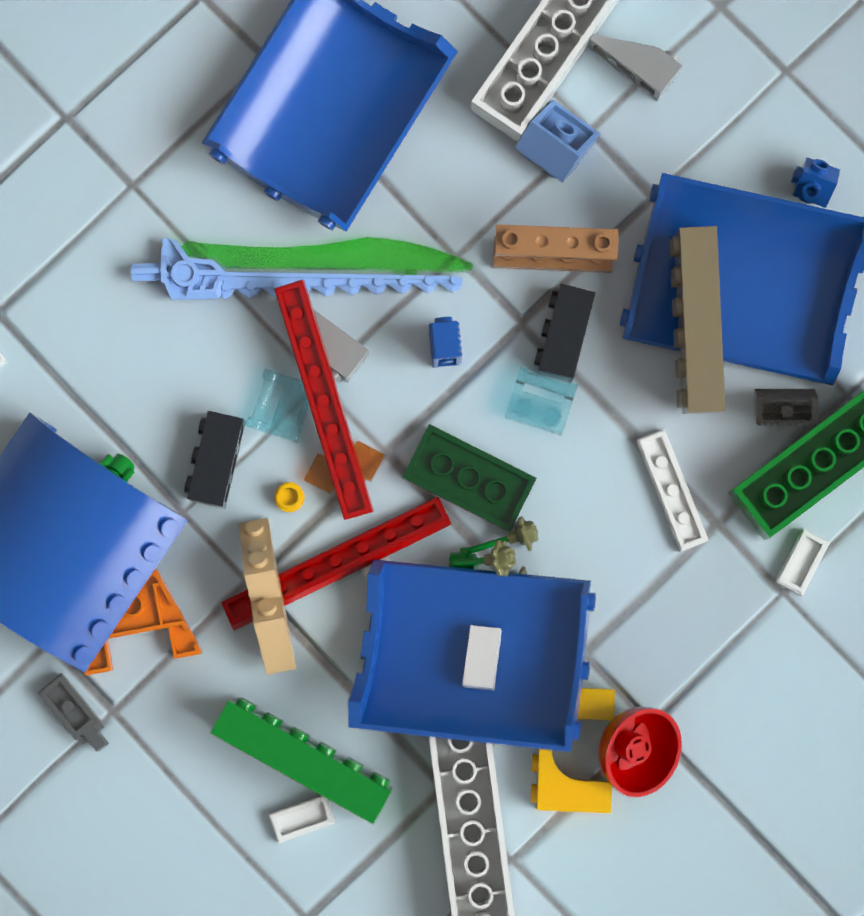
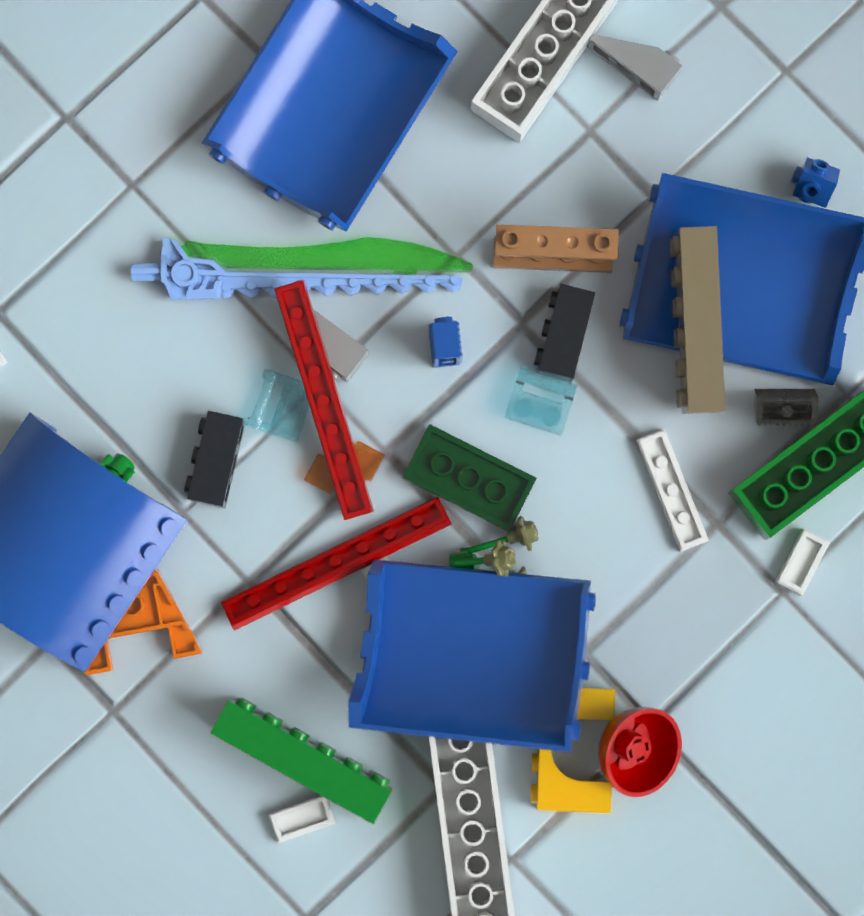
dark grey hinge [38,673,109,752] -> none
tan arch [238,518,297,675] -> none
yellow plate [274,482,305,512] -> none
white tile [462,625,502,691] -> none
medium blue slope [515,100,601,183] -> none

